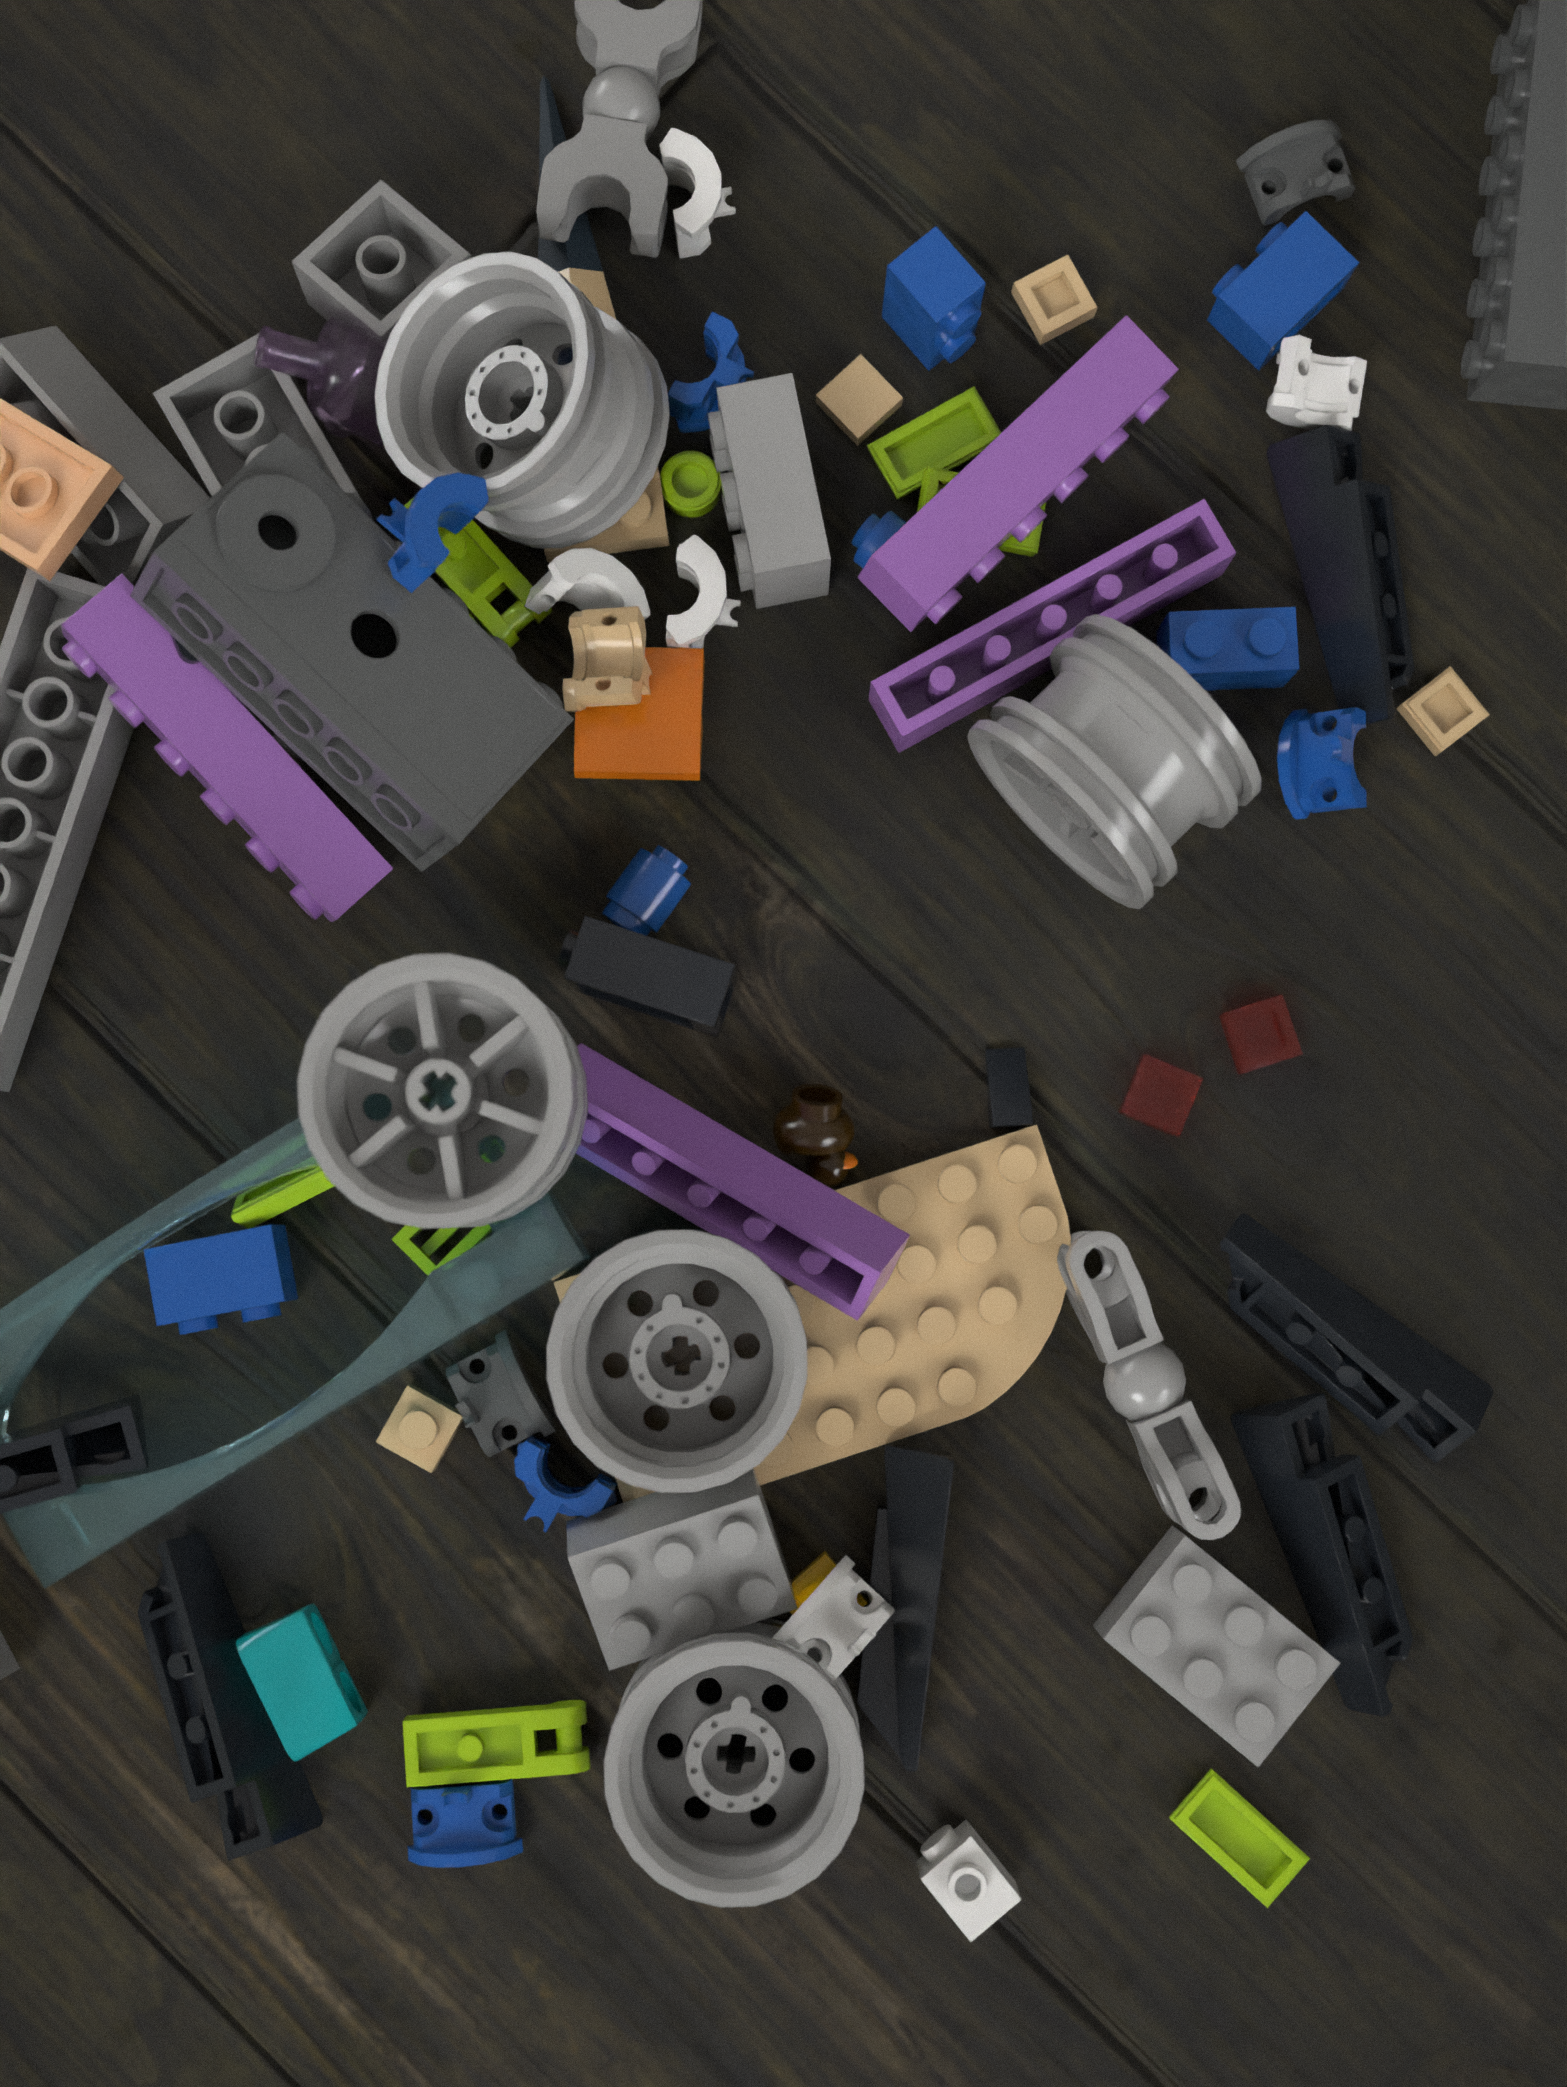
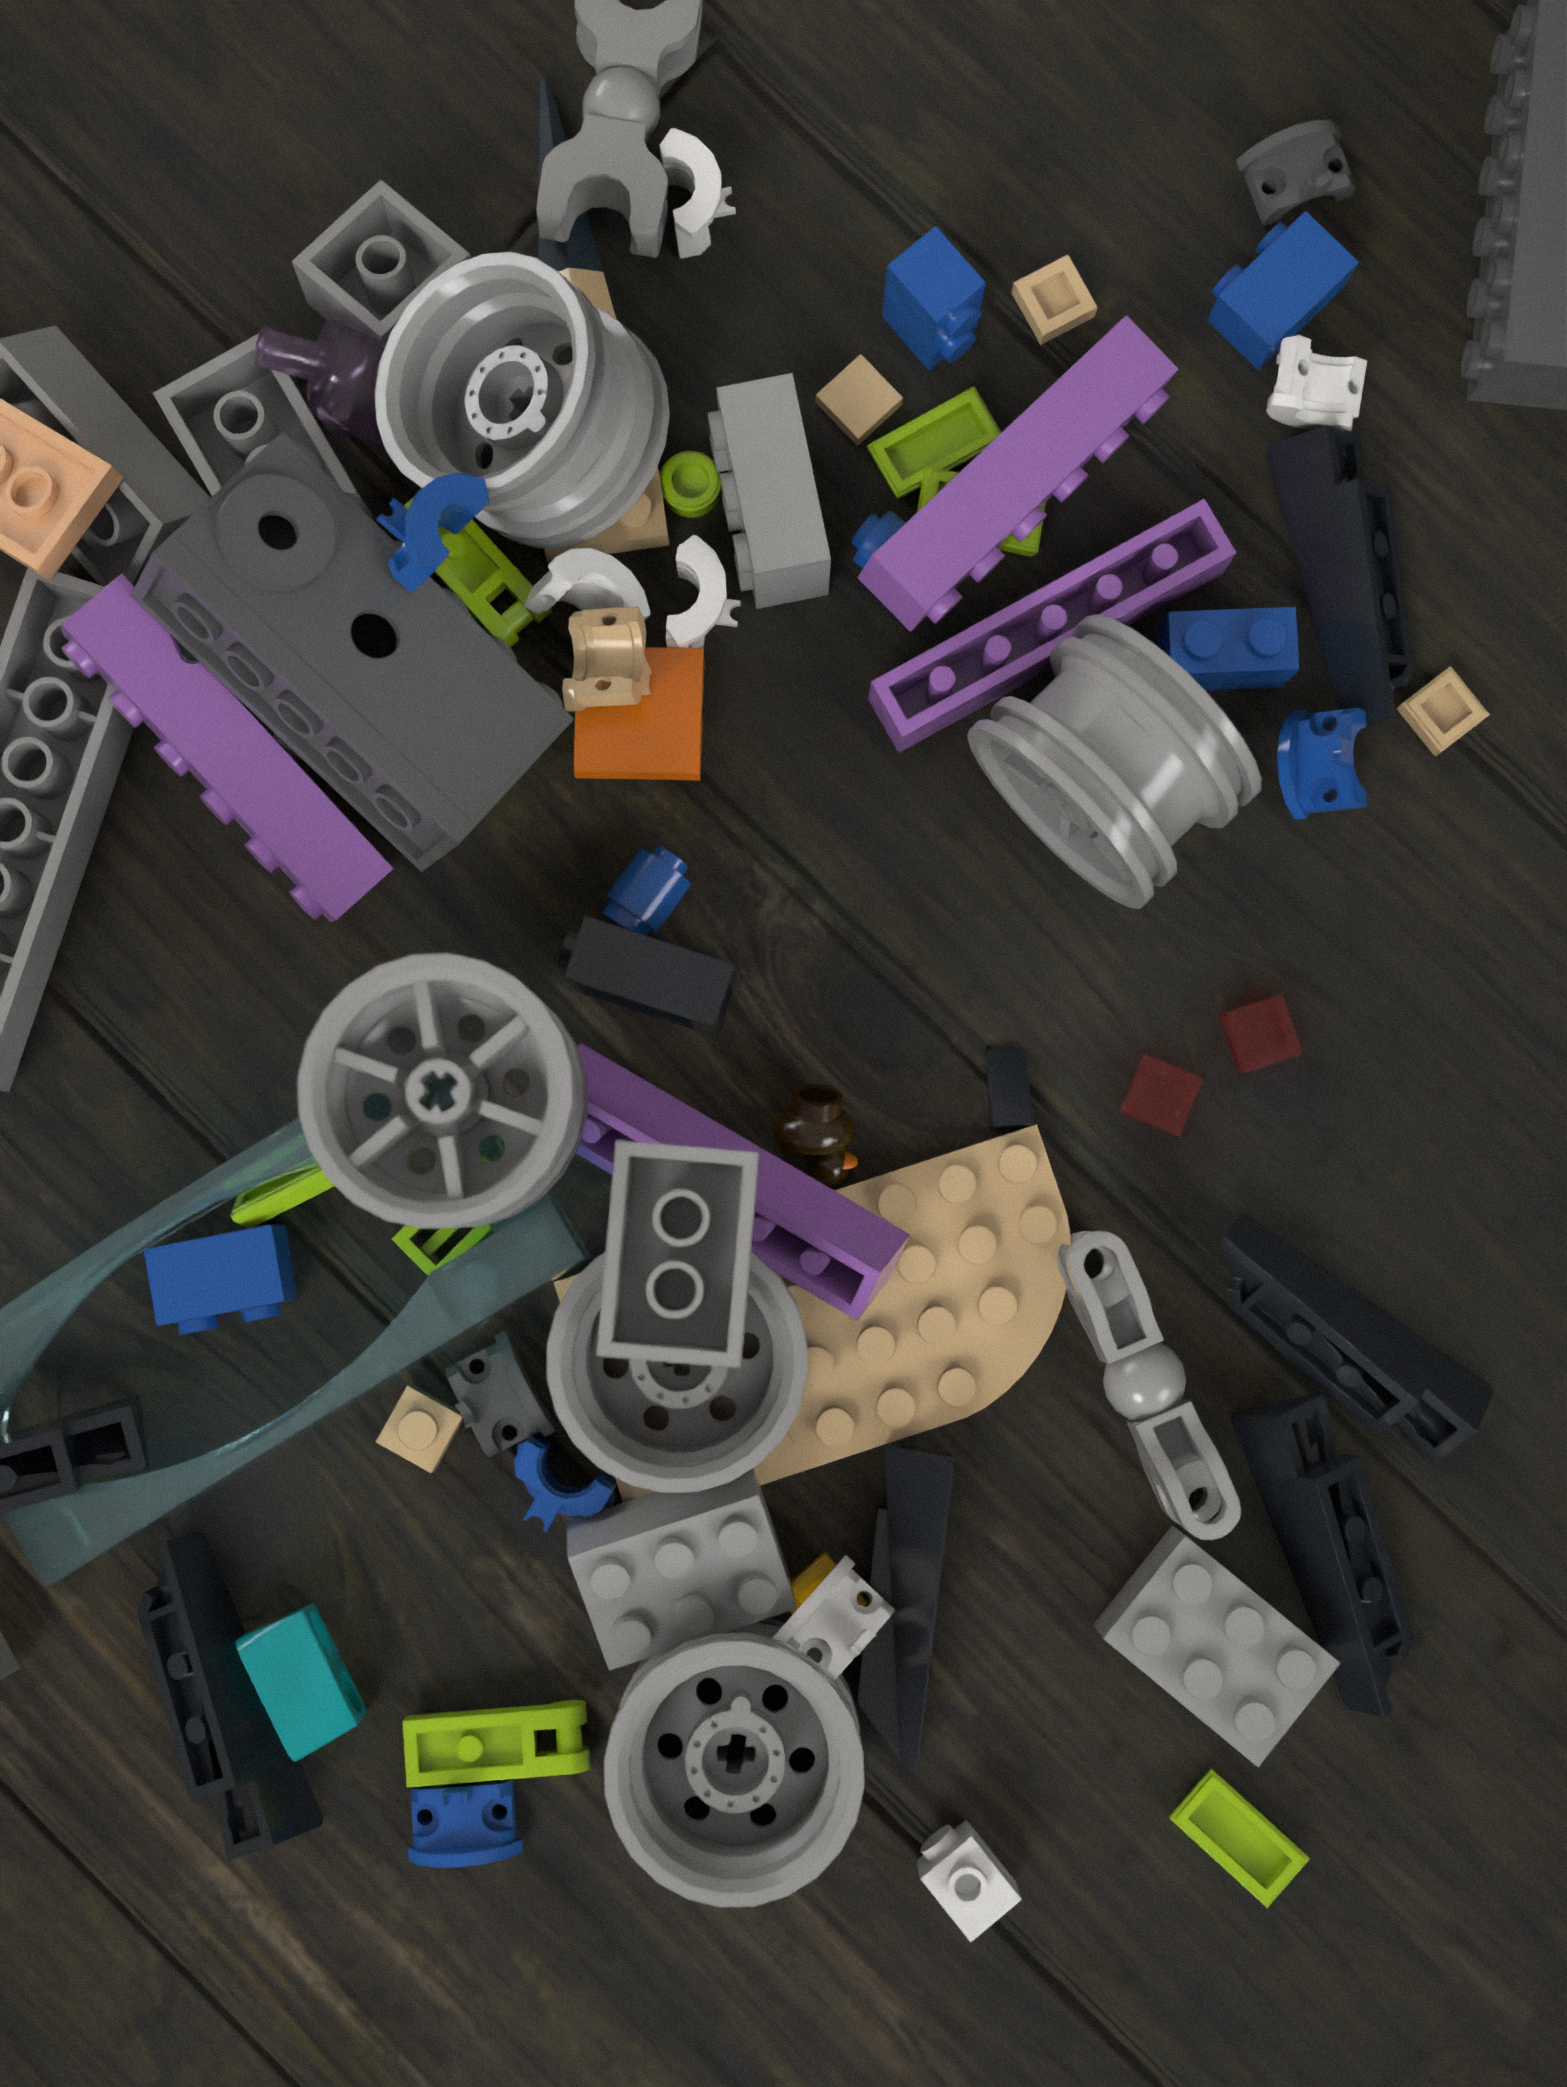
blue piece [668,311,754,433] -> none
none -> light grey brick [596,1140,760,1368]

